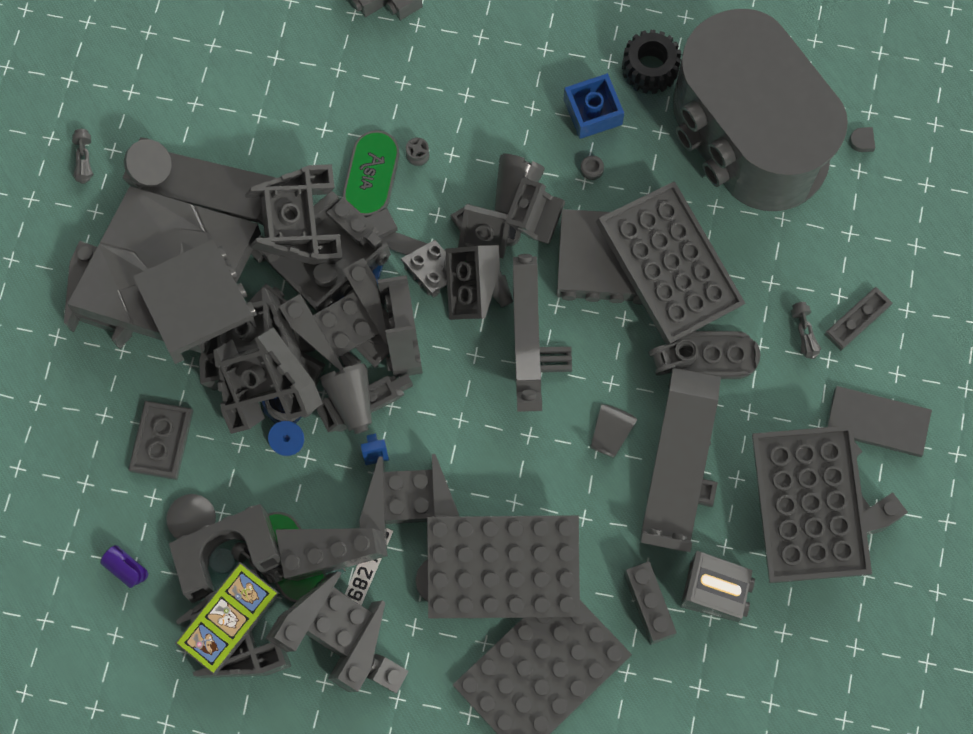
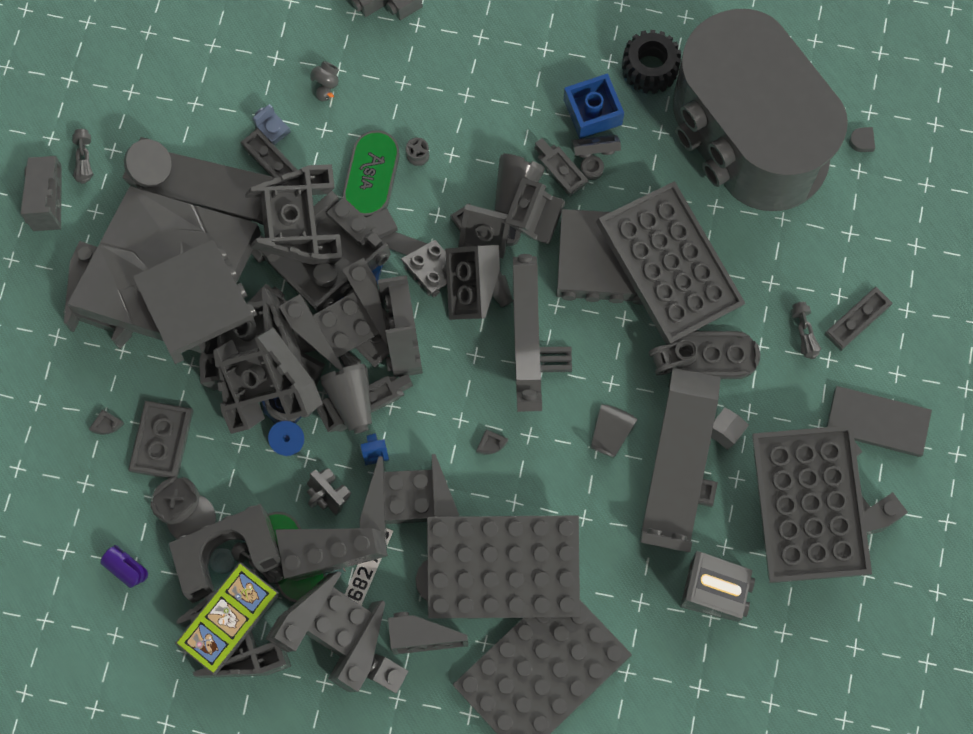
dark grey brick [624,561,677,645] -> none
none -> dark grey wedge [21,156,62,231]
none -> dark grey tile [89,409,124,435]
none -> dark grey tile [151,477,199,524]
none -> dark grey tile [240,128,297,178]
none -> sand blue bracket [253,104,291,145]
none -> dark grey hips [307,468,351,516]
none -> dark grey animal [310,61,339,102]
none -> dark grey slope [388,612,469,655]
none -> dark grey tile [476,429,508,455]
none -> dark grey hinge [534,138,588,197]
none -> dark grey plate [572,135,621,158]
none -> dark grey piece [711,408,749,450]

